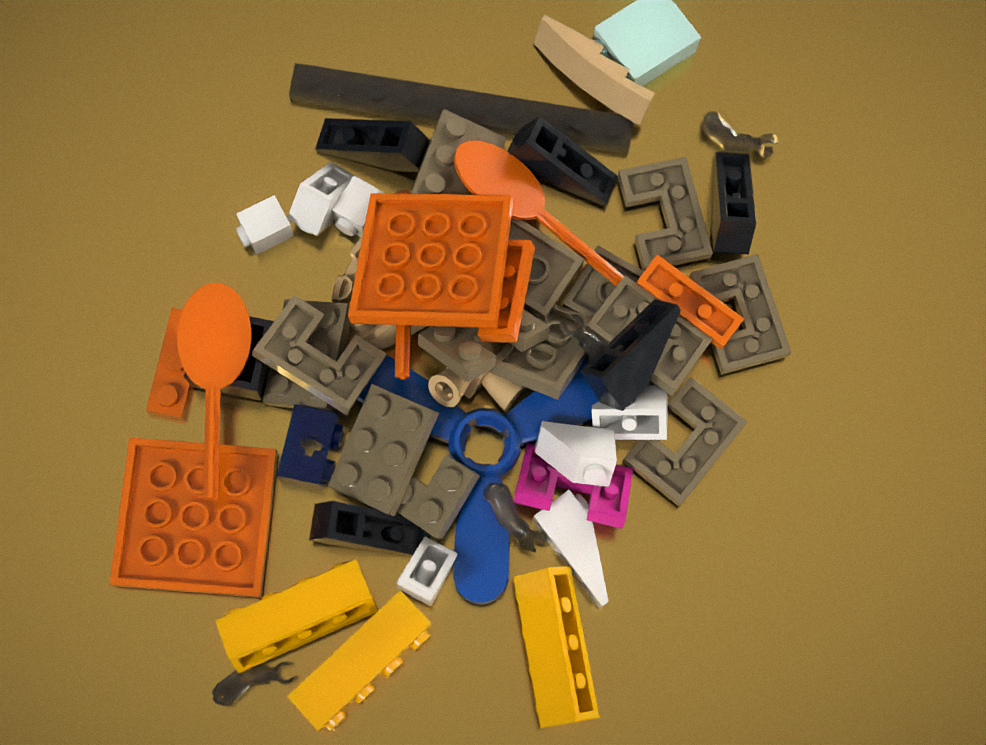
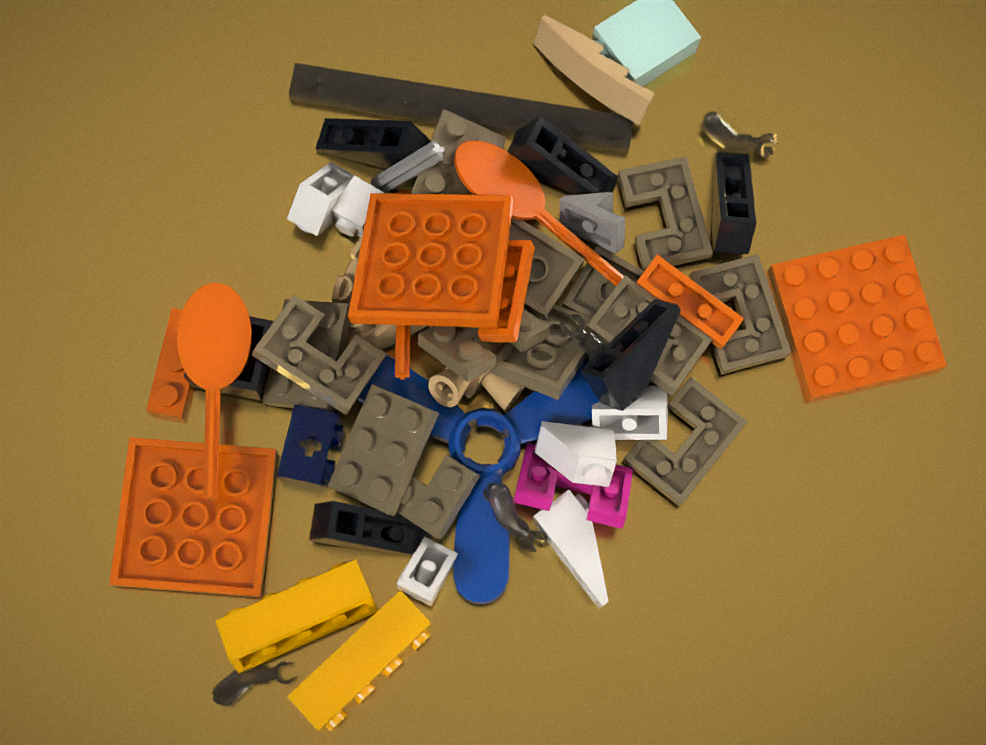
white brick [235,195,294,255] -> none
yellow brick [513,566,599,728] -> none
none -> light grey axle [371,141,445,193]
none -> light grey slope [559,192,625,254]
none -> orange plate [769,234,947,401]

